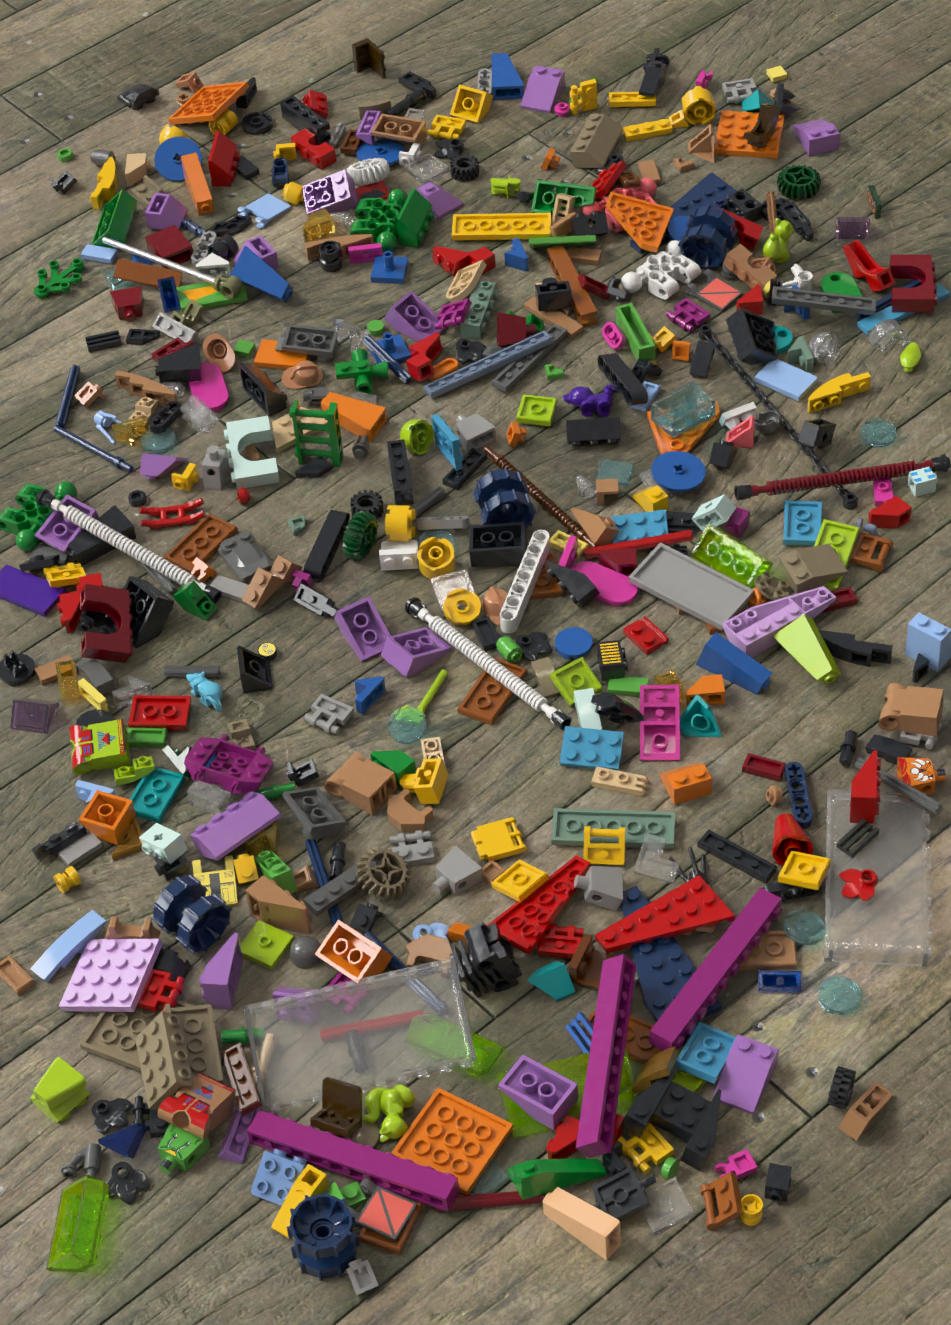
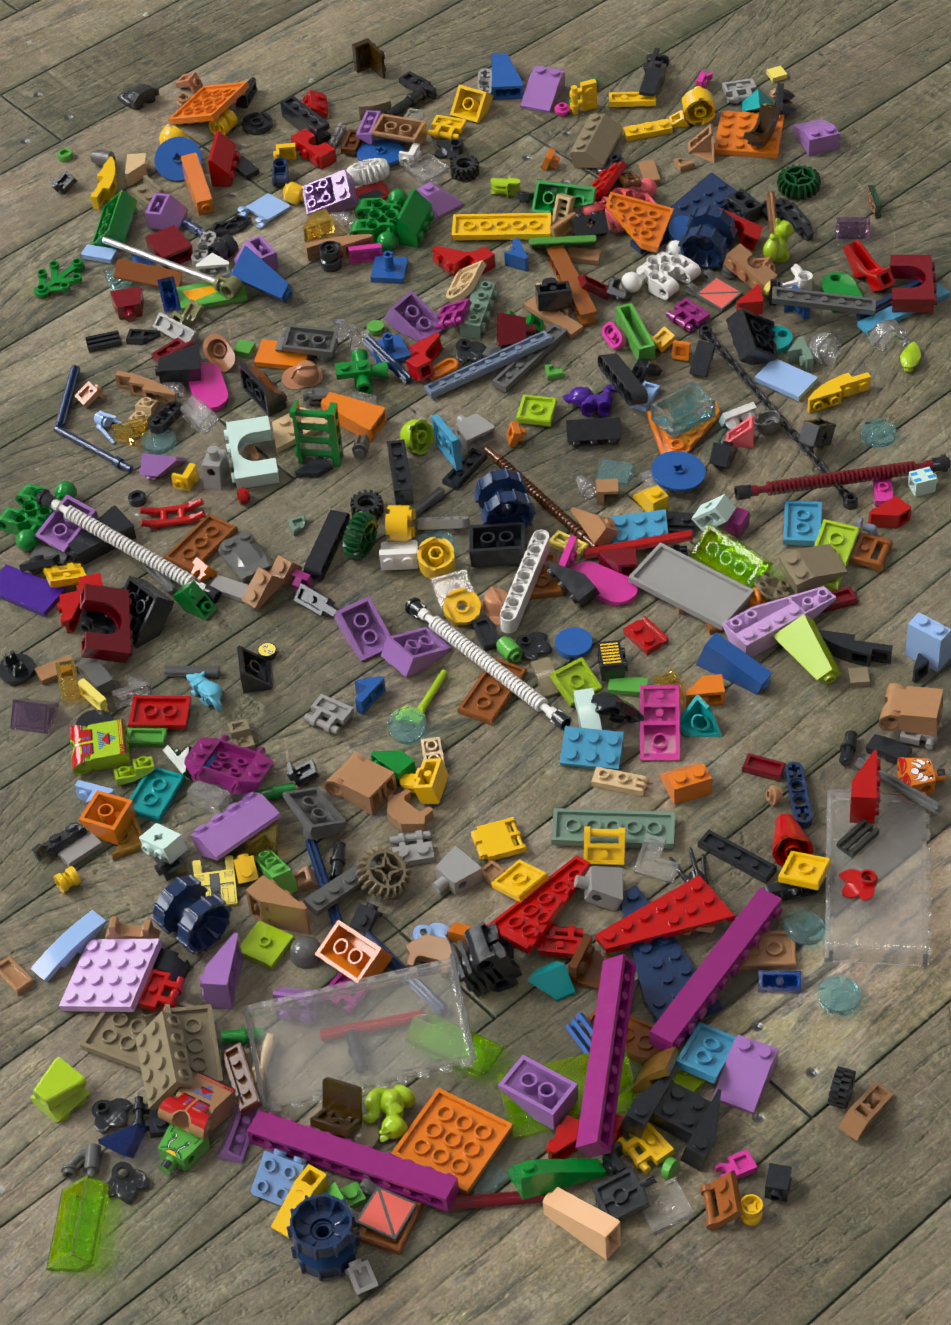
none -> dark tan tile [848,667,870,688]

